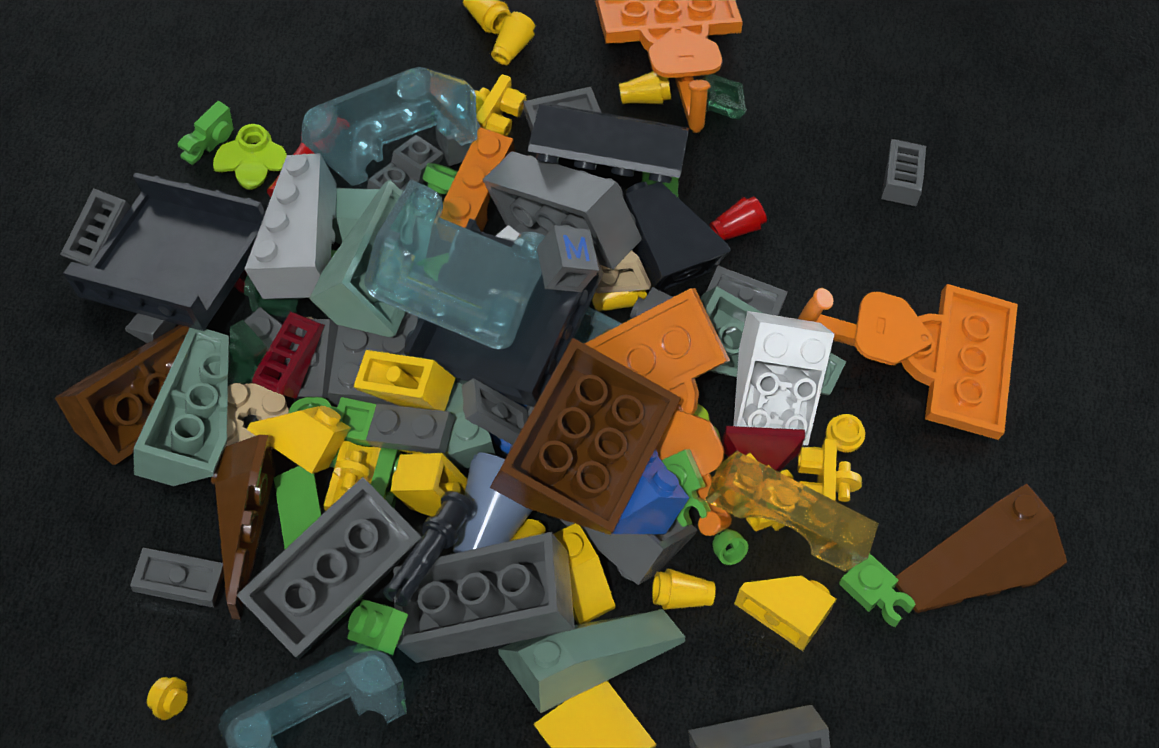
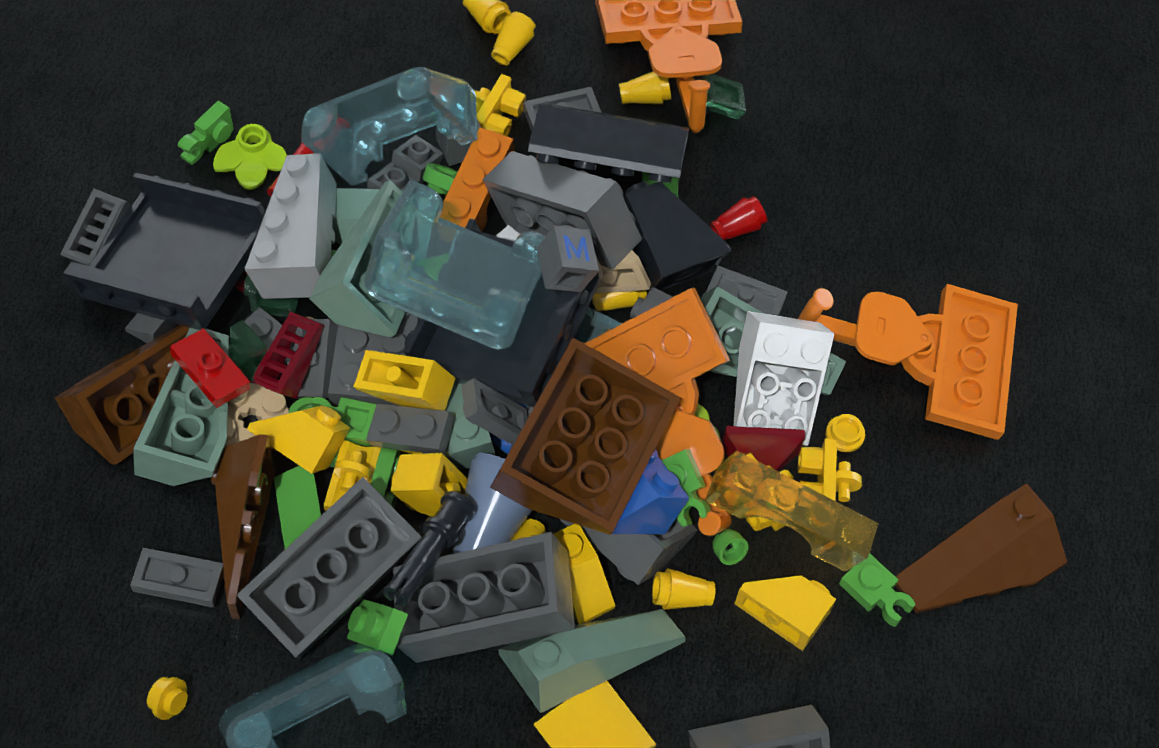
dark grey slope [881,139,926,206] -> none
none -> red plate [170,328,250,408]

